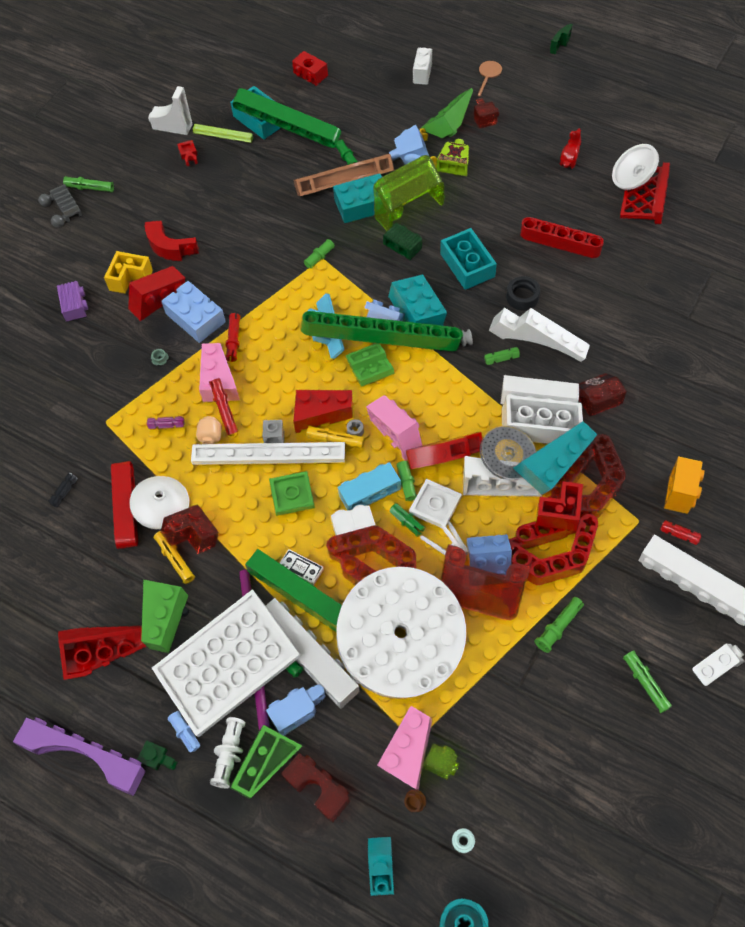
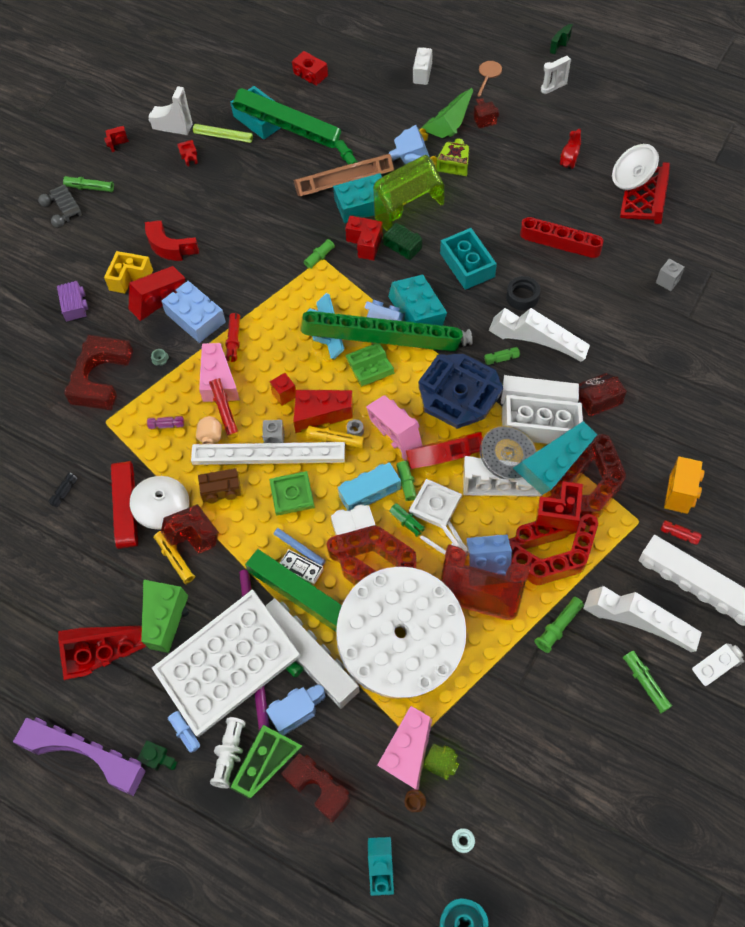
none -> clear red arch [65,335,133,410]
none -> red bracket [104,126,129,152]
none -> reddish brown brick [198,468,242,503]
none -> red brick [269,373,296,406]
none -> medium blue piece [274,528,326,566]
none -> red brick [345,216,383,261]
none -> dark blue piece [418,354,503,429]
none -> white plate [541,56,571,94]
none -> white arch [583,586,702,652]
none -> light grey brick [656,259,684,291]

